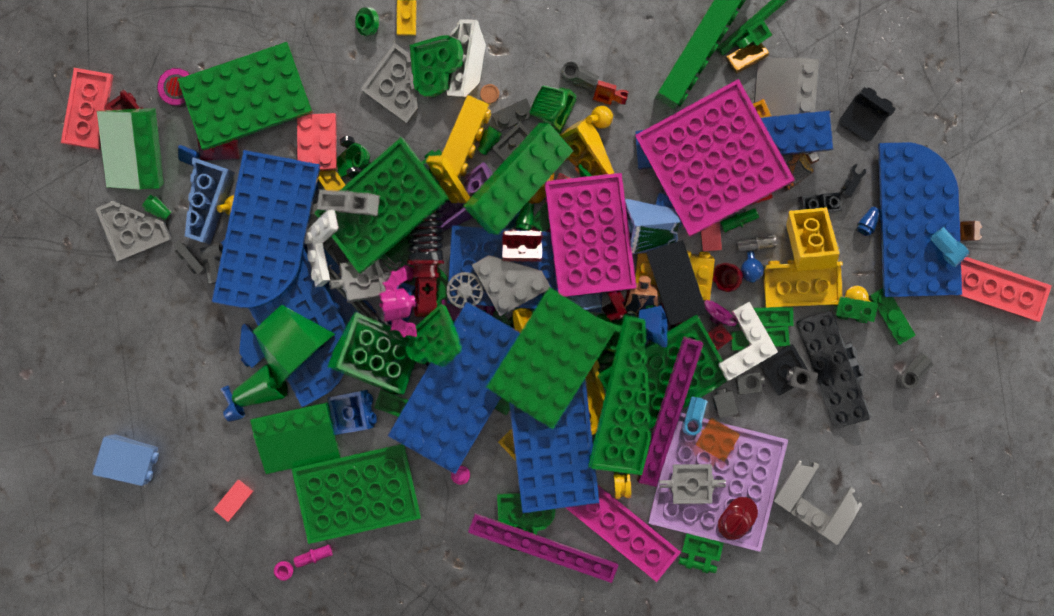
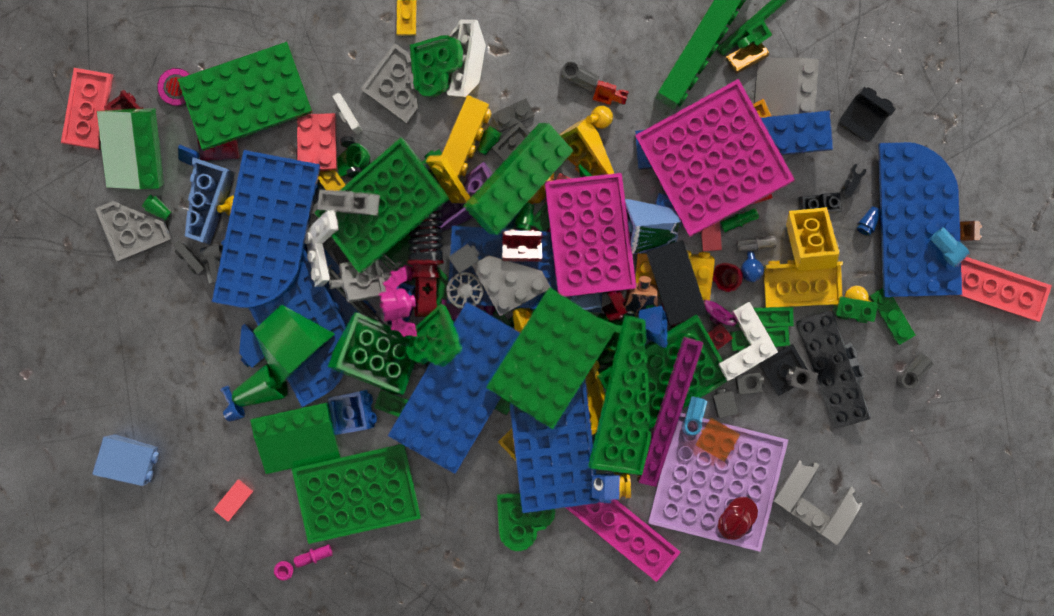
green plate [355,7,379,36] -> none
dark pink plate [451,465,470,485] -> none
magenta plate [468,513,619,583] -> none
nougat piece [480,84,499,104] -> none
green piece [529,85,577,133] -> none
light grey plate [659,464,726,504] -> none
green plate [678,533,724,574] -> none
torso [781,152,819,192] -> none
none -> white plate [333,93,362,135]
none -> dark grey brick [449,244,480,273]
none -> blue brick [592,474,620,503]

